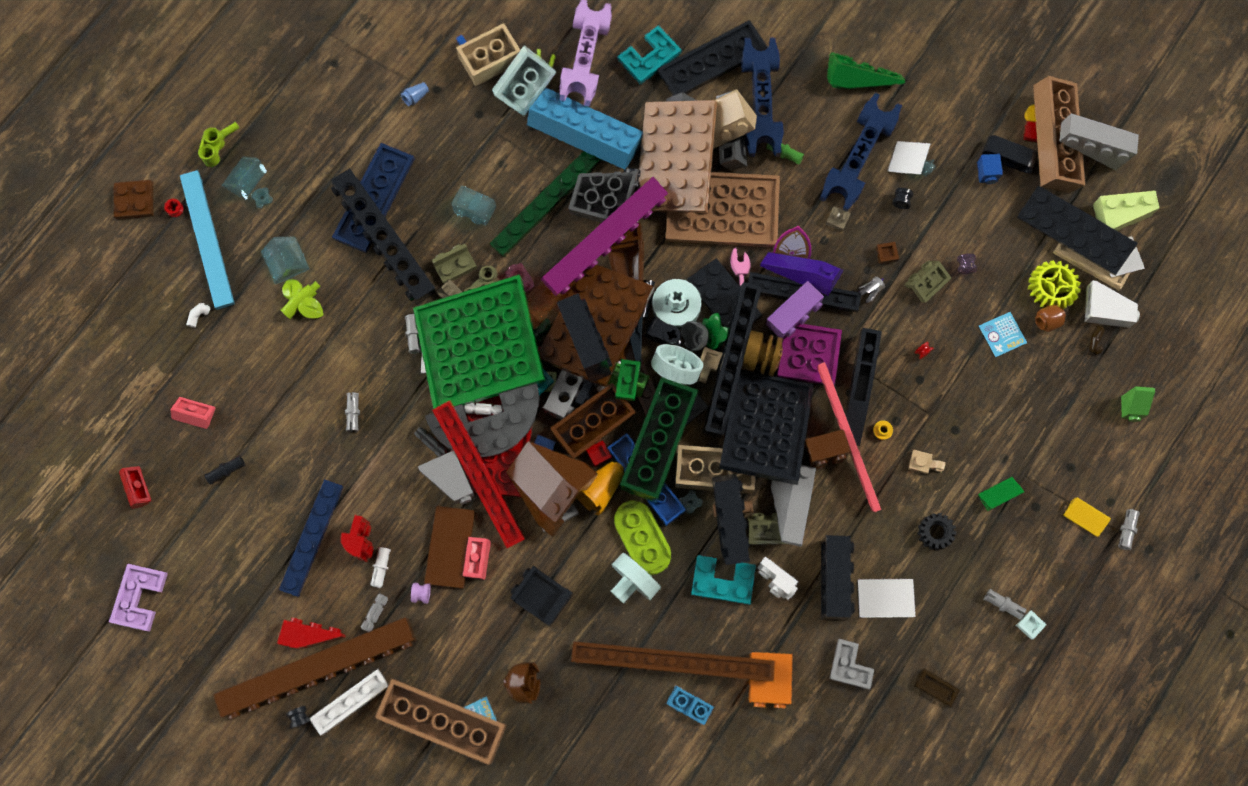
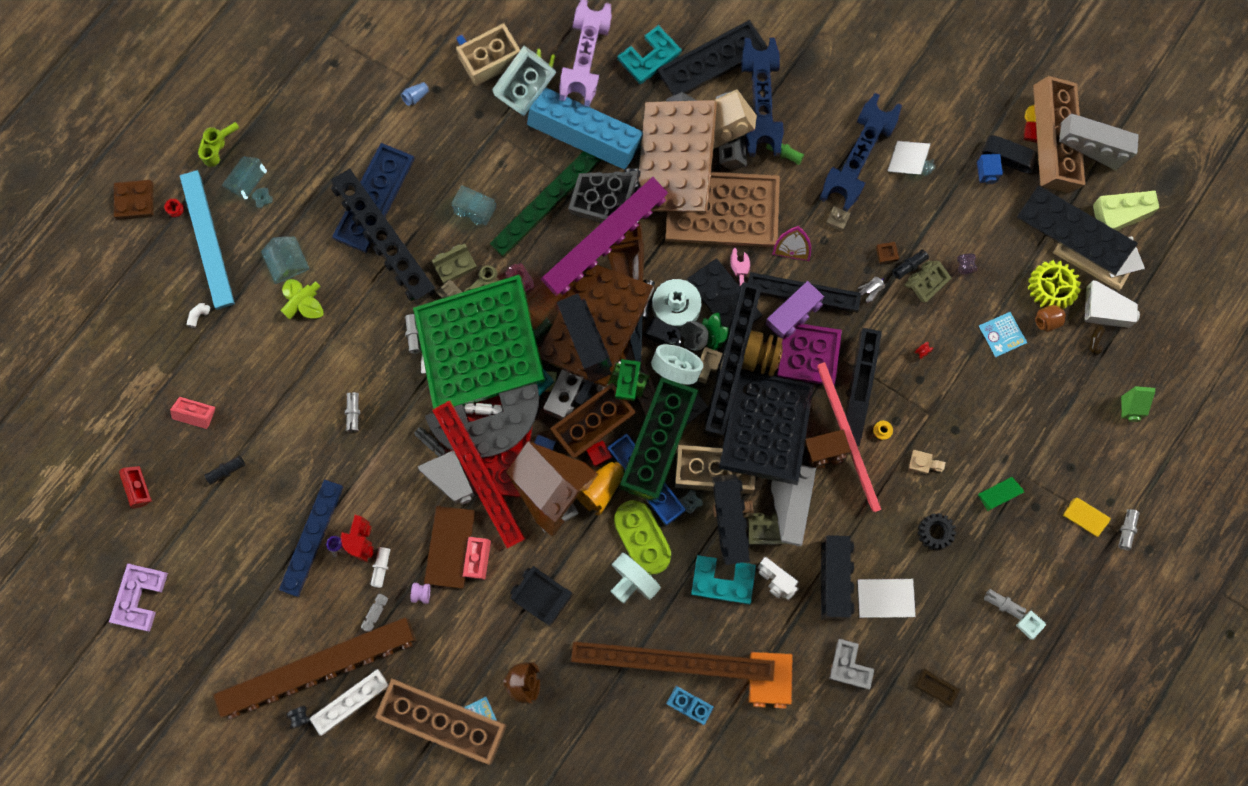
red slope [277,618,346,649] -> none
dark purple wedge [760,252,843,296] -> none
green wedge [827,52,905,89] -> none
black wheel [892,188,914,209] -> none
none -> dark purple piece [326,536,348,557]
none -> black pin [892,249,929,280]

